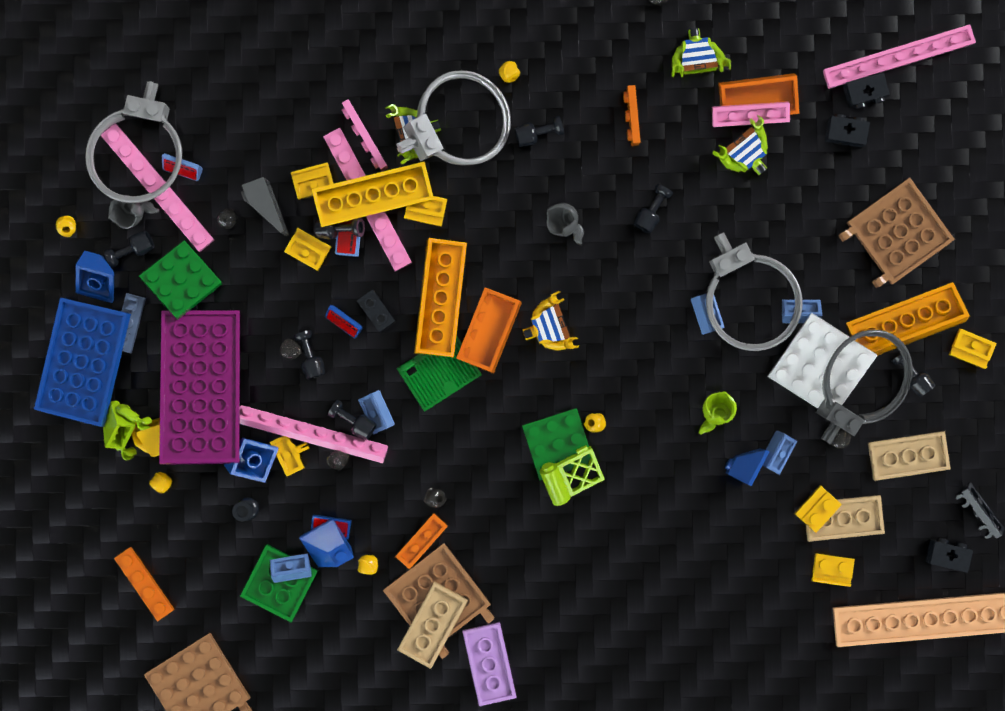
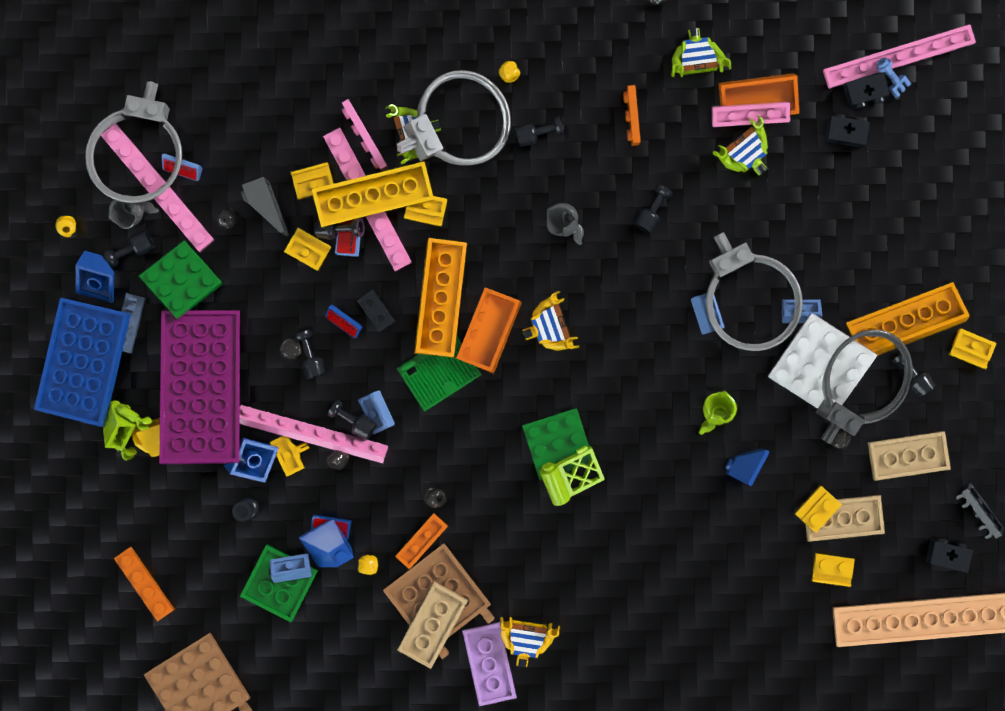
yellow piece [149,472,172,493] -> none
yellow piece [584,413,606,433] -> none
medium blue slope [763,431,797,475] -> none
medium nougat plate [838,178,955,288] -> none
none -> torso [500,617,560,667]
none -> medium blue hinge [877,57,911,98]

